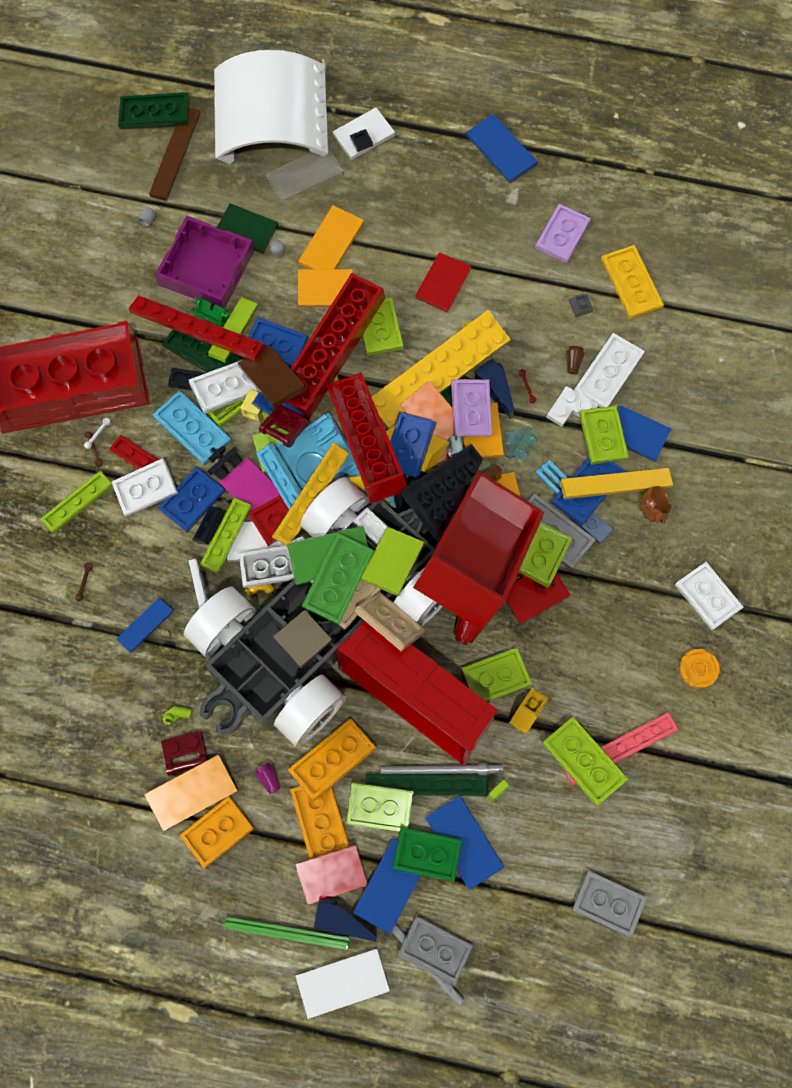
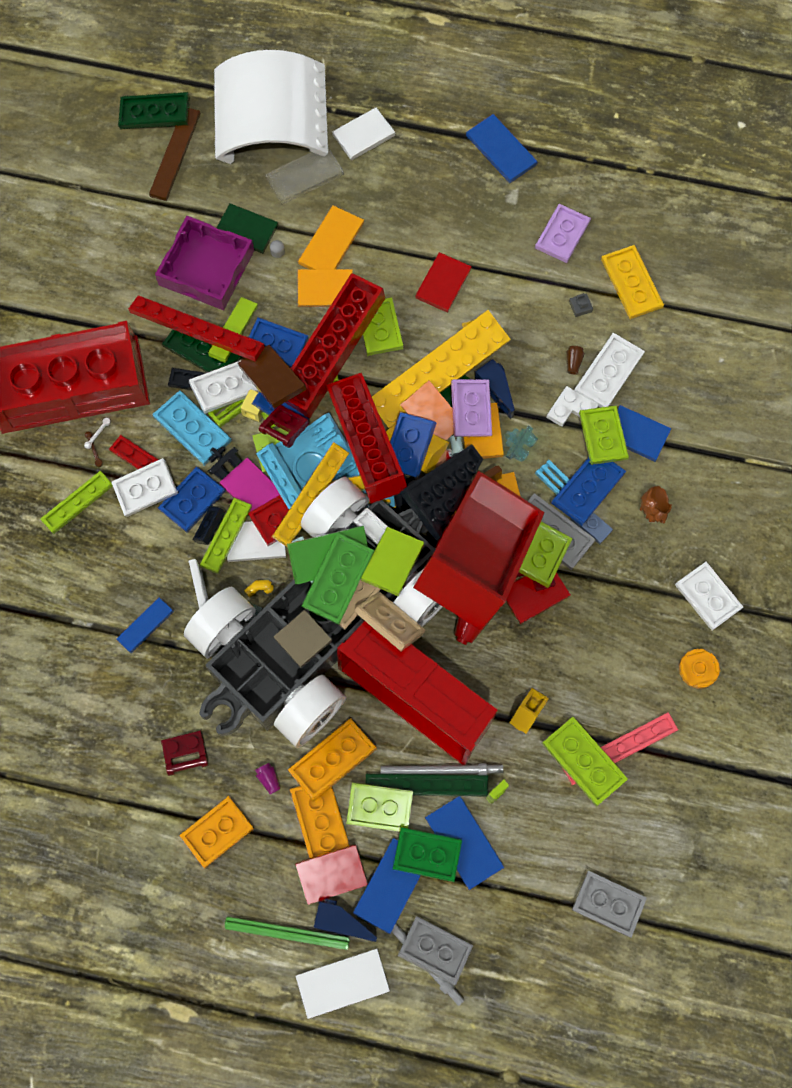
reddish brown hinge [75,563,93,602] -> none
light grey piece [138,208,156,227] -> none
light orange tile [144,754,237,831] -> none
lime arm [163,706,193,725] -> none
green hinge [190,297,230,326] -> none
white slope [239,546,294,588] -> none
black tile [350,129,373,152] -> none
lime plate [461,648,532,702] -> none
clear red hinge [519,369,537,404] -> none
yellow tile [560,468,673,499] -> none

